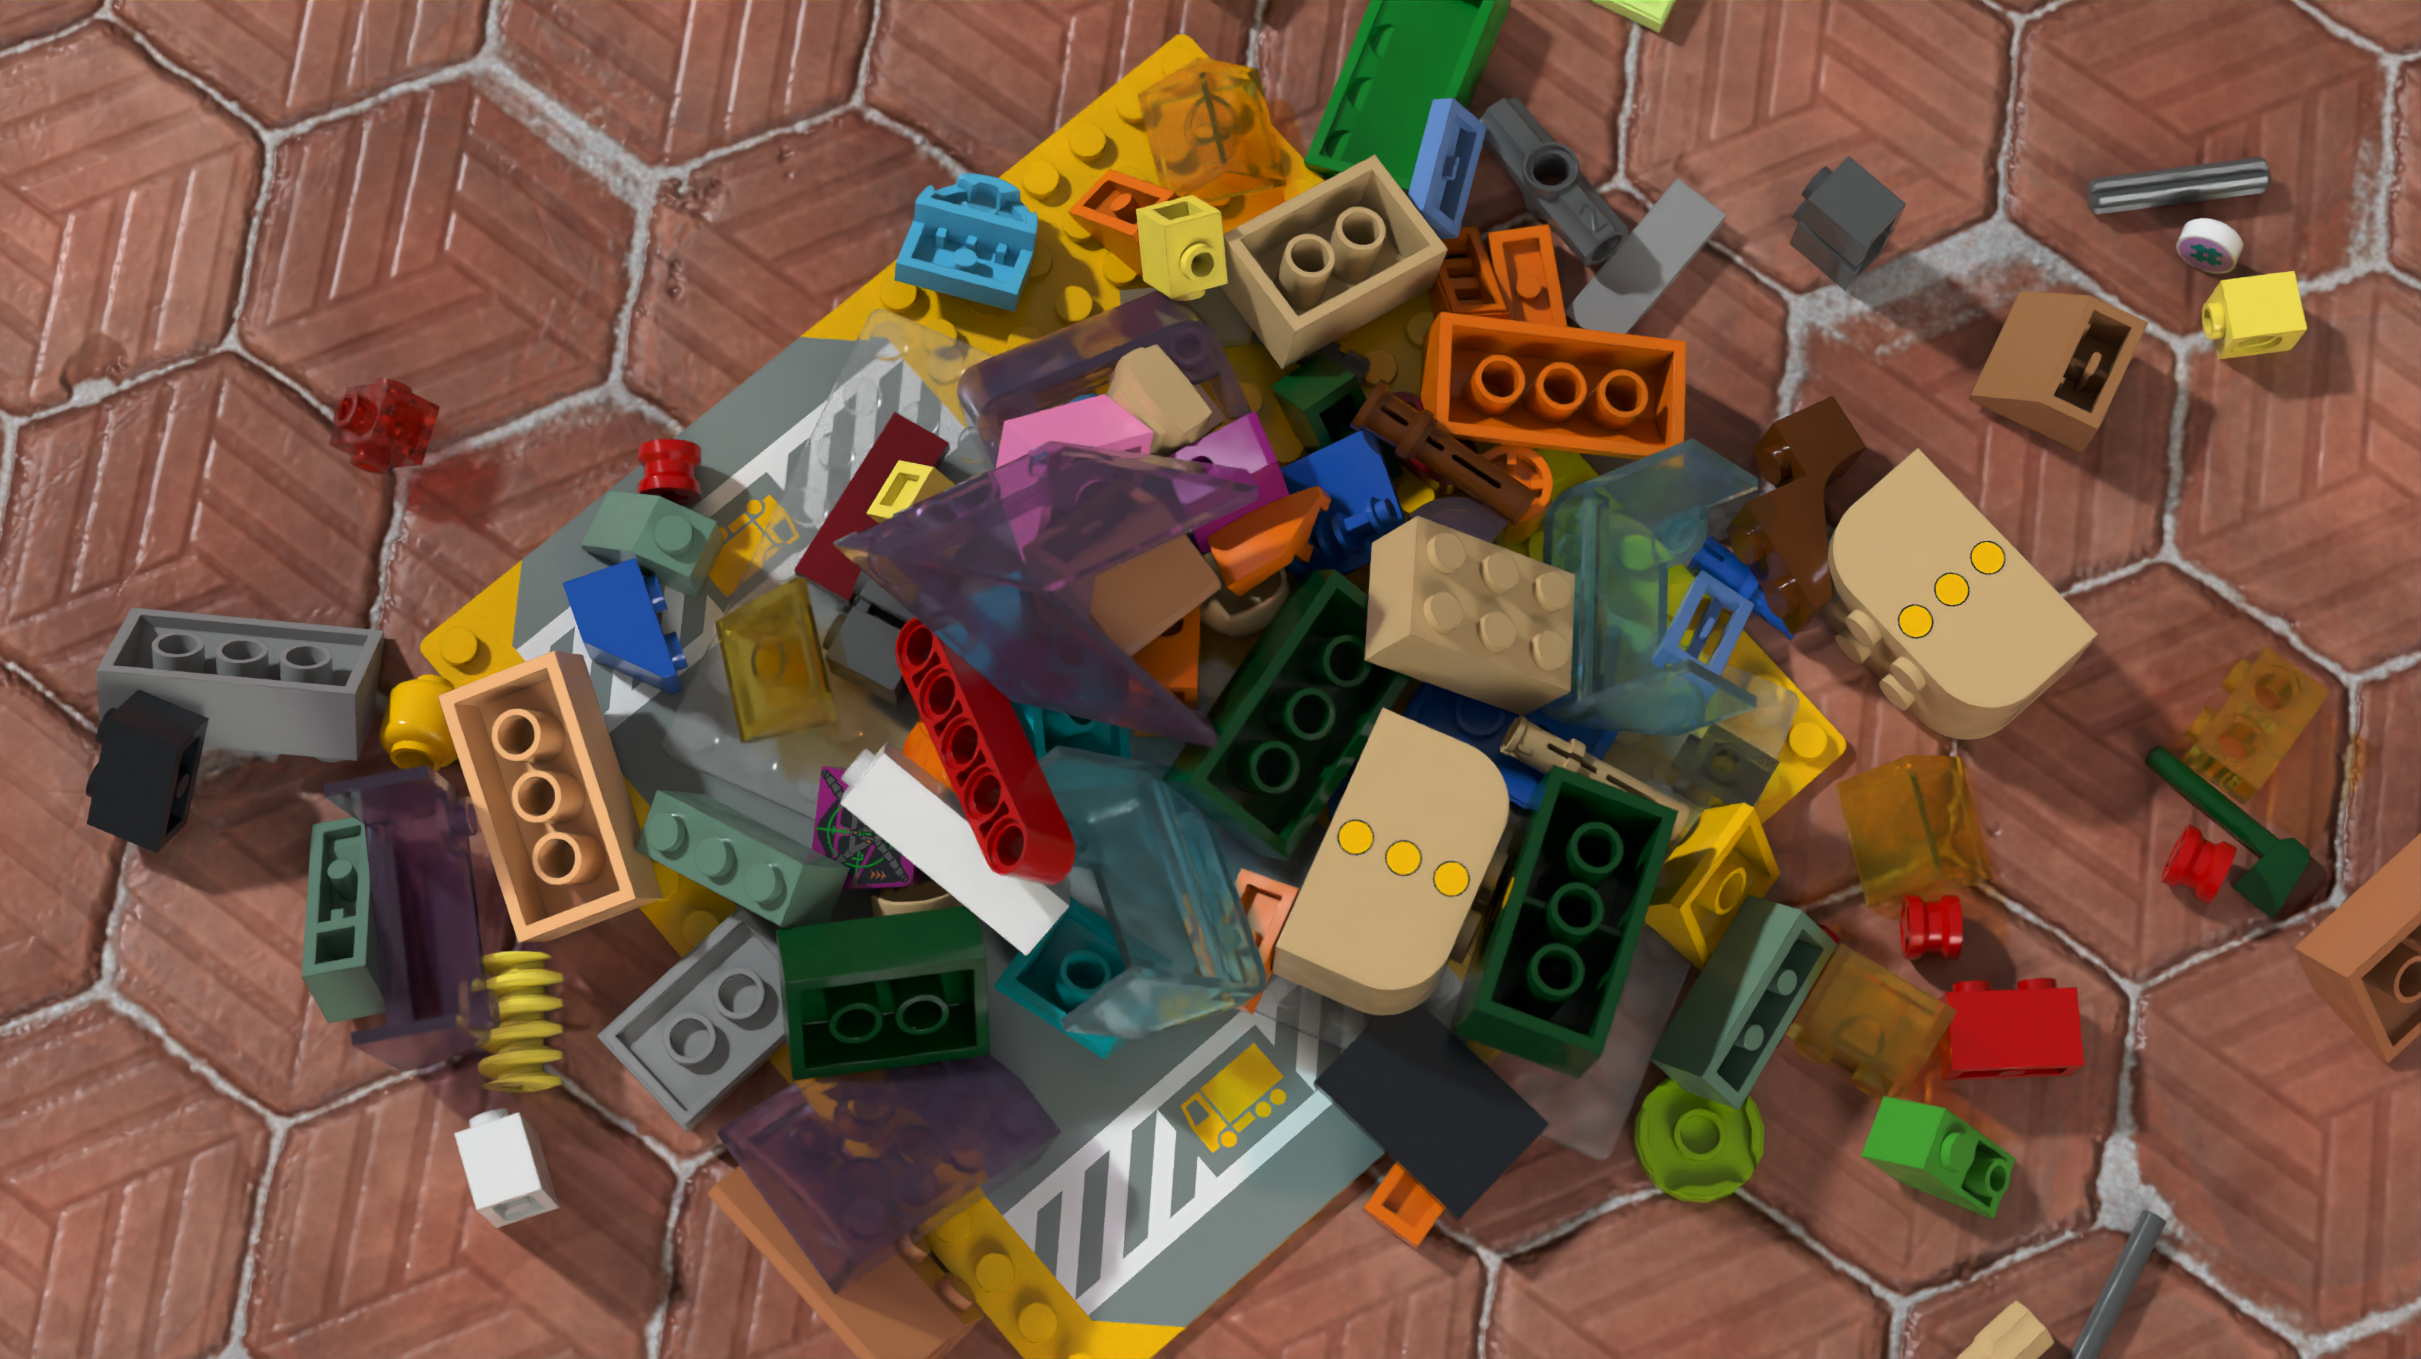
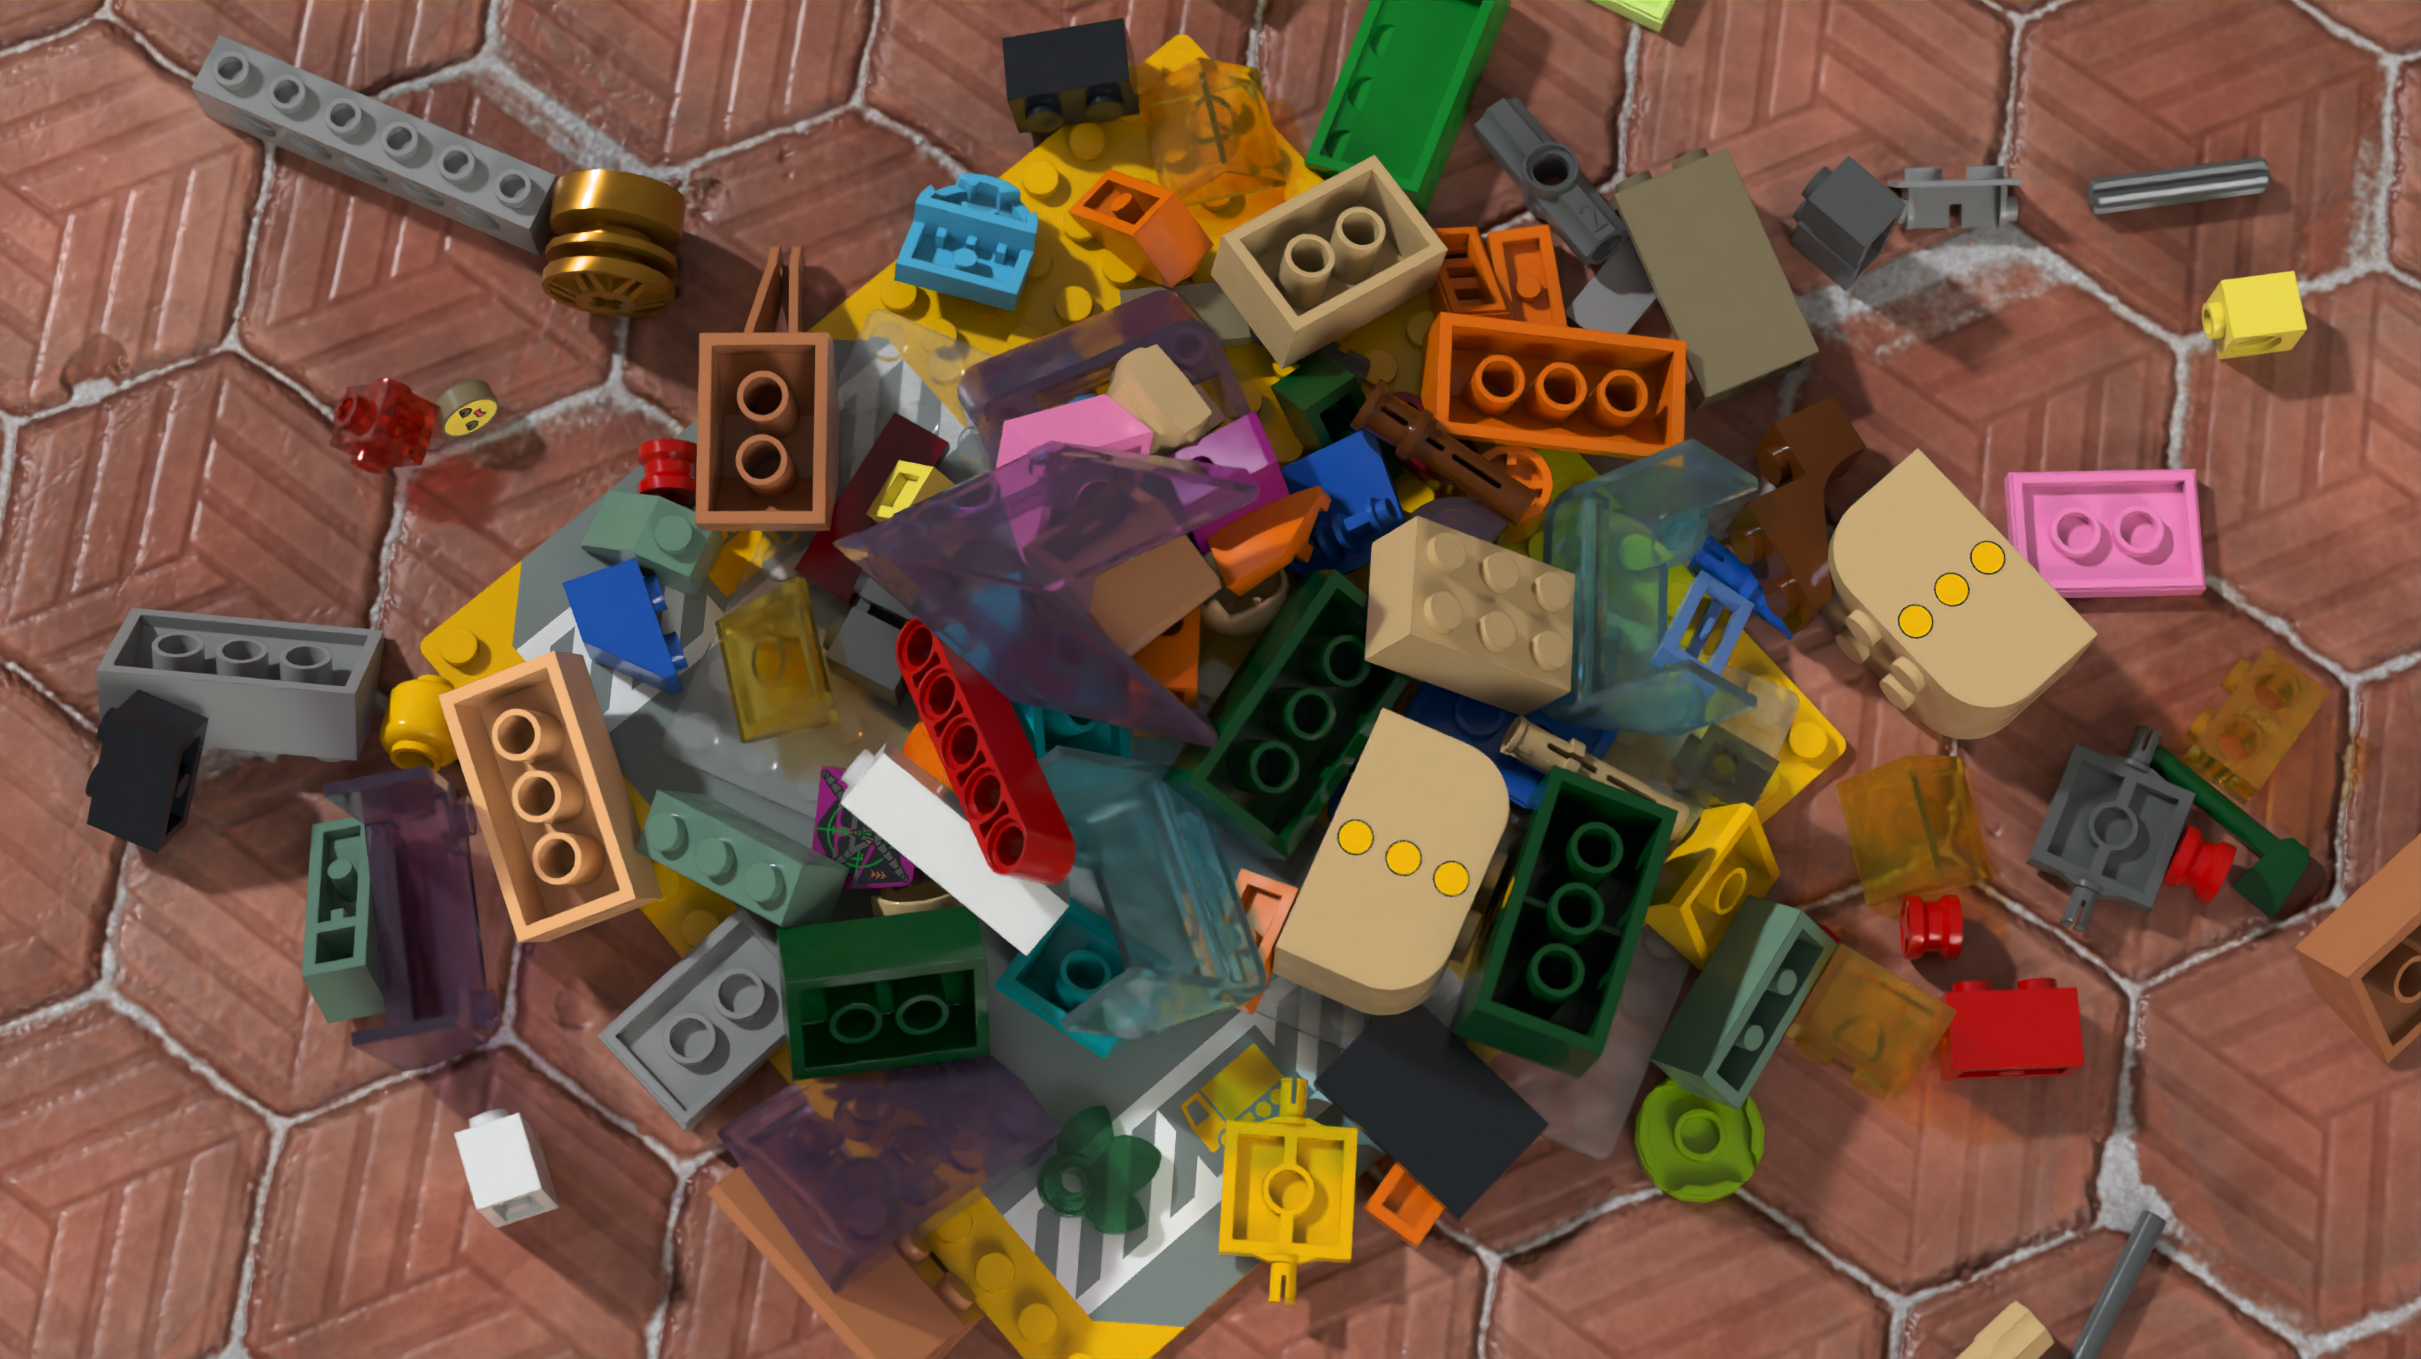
light yellow piece [478,951,564,1092] -> none
light yellow brick [1136,195,1228,301] -> none
medium blue tile [1407,98,1487,239] -> none
bright green slope [1861,1096,2016,1218] -> none
medium nougat slope [1968,290,2148,453] -> none
tile [2176,218,2243,274] -> none
none -> light grey brick [191,35,558,256]
none -> tile [432,380,500,438]
none -> pearl gold wheel [541,169,686,318]
none -> nougat slope [695,246,840,531]
none -> black brick [1002,18,1140,134]
none -> clear green plate [1037,1106,1162,1235]
none -> yellow plate [1218,1077,1358,1305]
none -> dark tan panel [1608,148,1819,411]
none -> light grey hinge [1887,165,2022,230]
none -> bright pink tile [2004,469,2206,598]
none -> dark grey plate [2026,725,2196,932]

